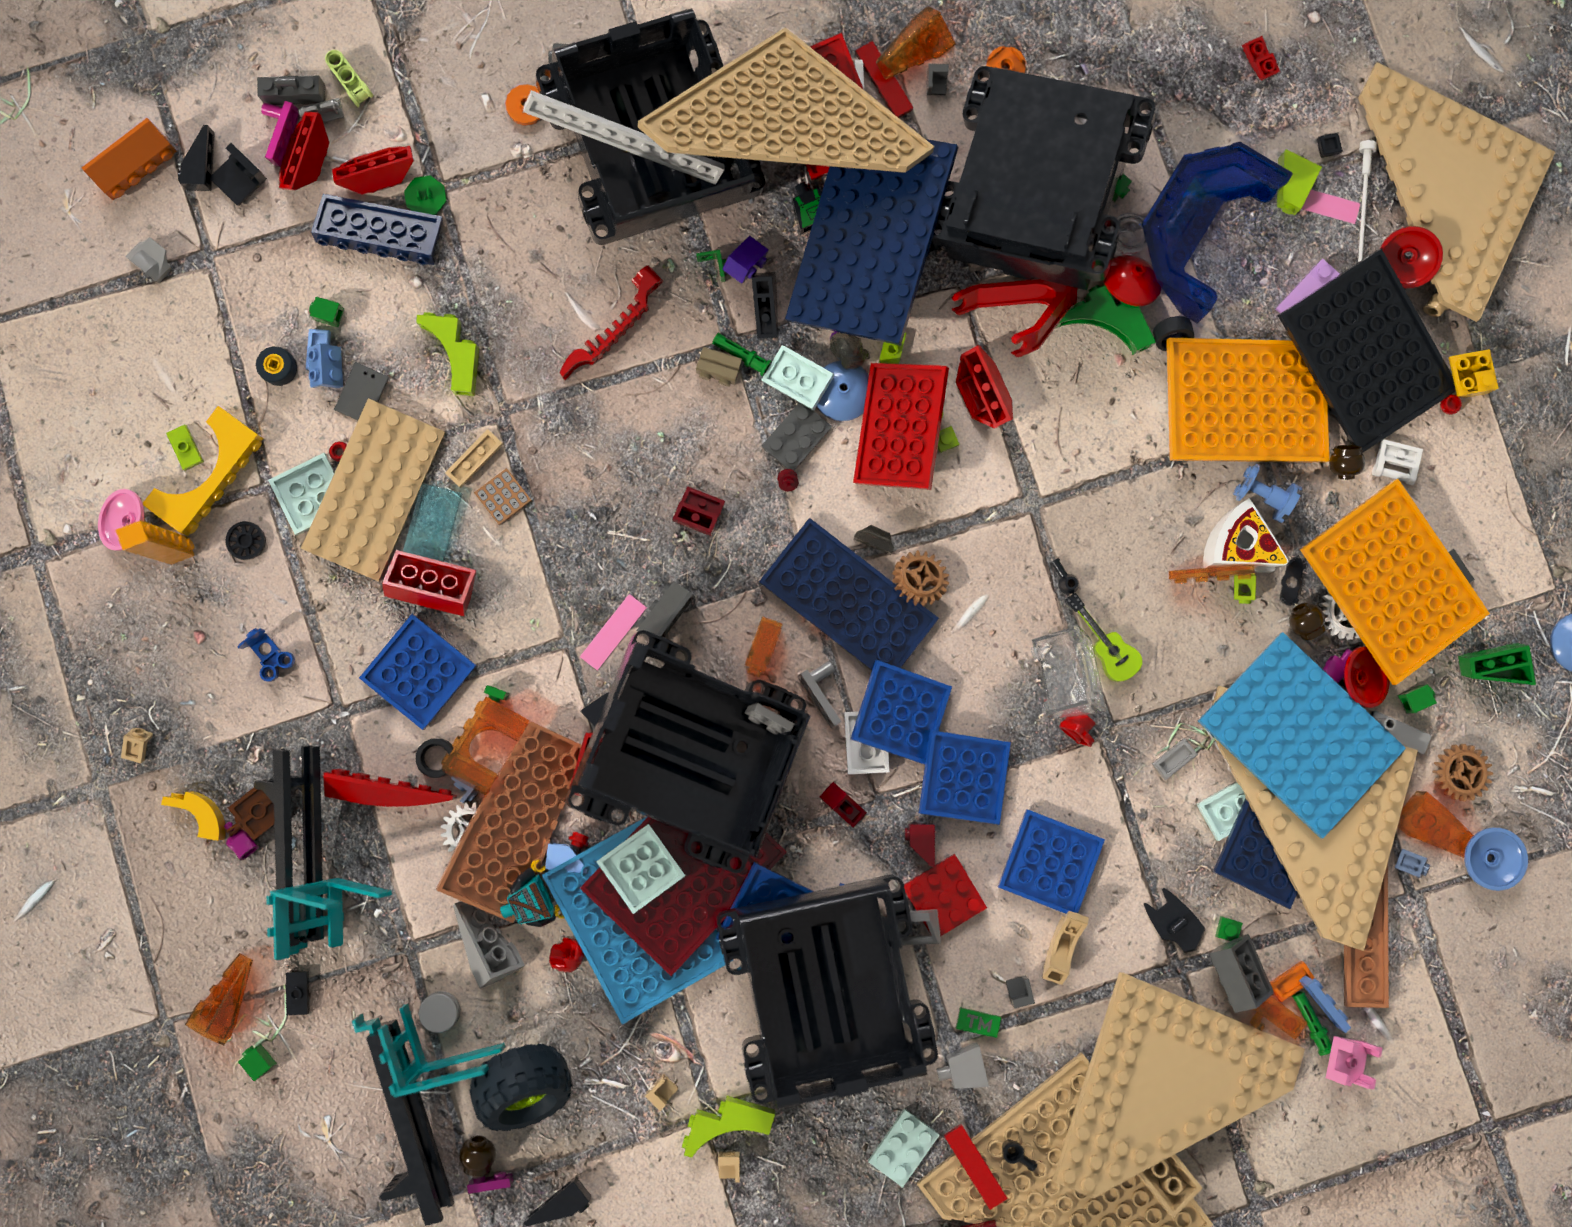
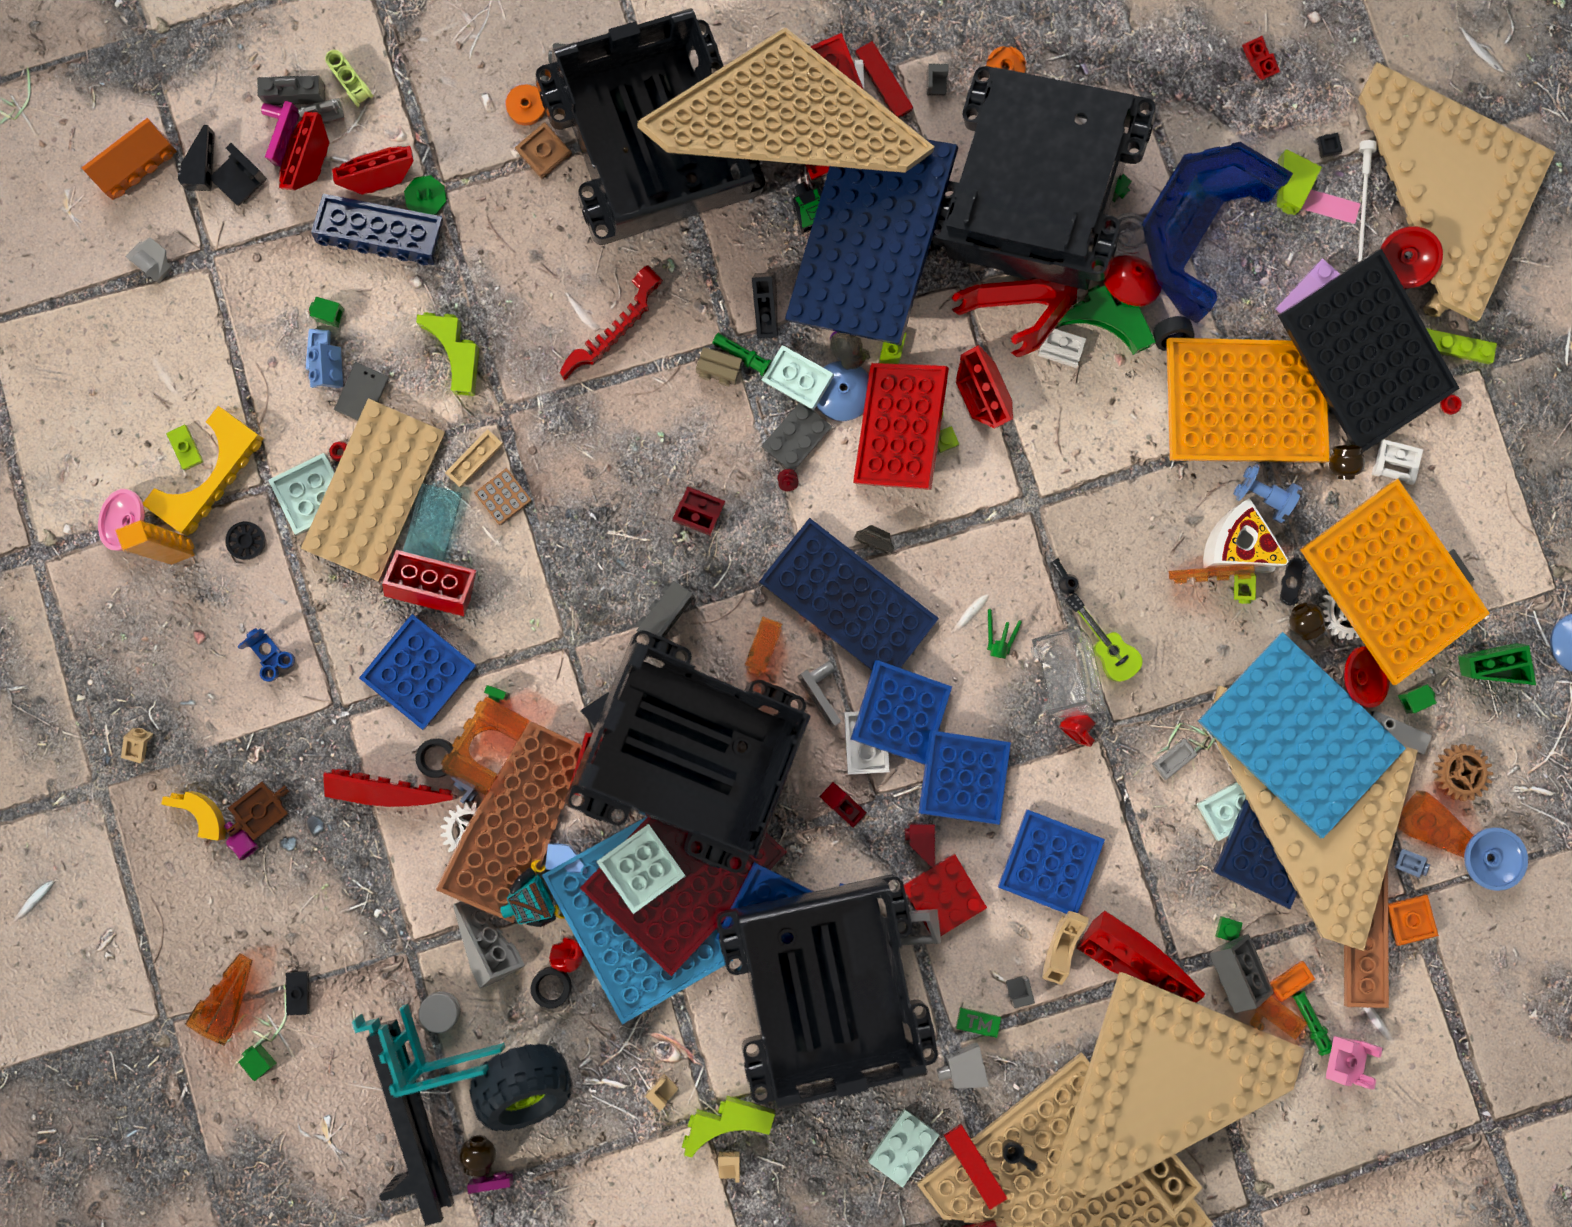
piece [254,745,392,960] -> none
black wheel [256,346,297,386] -> none
white plate [523,90,725,184] -> none
black slope [523,1176,591,1226] -> none
red plate [568,832,589,849] -> none
bright pink sticker [580,594,647,670] -> none
green bracket [696,250,726,282] -> none
dark purple brick [722,235,769,284] -> none
light grey plate [745,703,794,734] -> none
clear orange wedge [876,6,956,79] -> none
medium nougat gear [892,550,949,606] -> none
black shield [1144,888,1205,953] -> none
medium blue plate [1299,976,1351,1033] -> none
magenta piece [1323,649,1352,684] -> none
yellow slope [1448,349,1499,397] -> none
none -> medium nougat tile [514,122,572,179]
none -> black tyre [530,967,572,1009]
none -> green plant [987,609,1022,659]
none -> white plate [1038,329,1086,368]
none -> red wedge [1076,910,1205,1003]
none -> orange plate [1388,894,1439,946]
none -> lime plate [1426,328,1497,364]

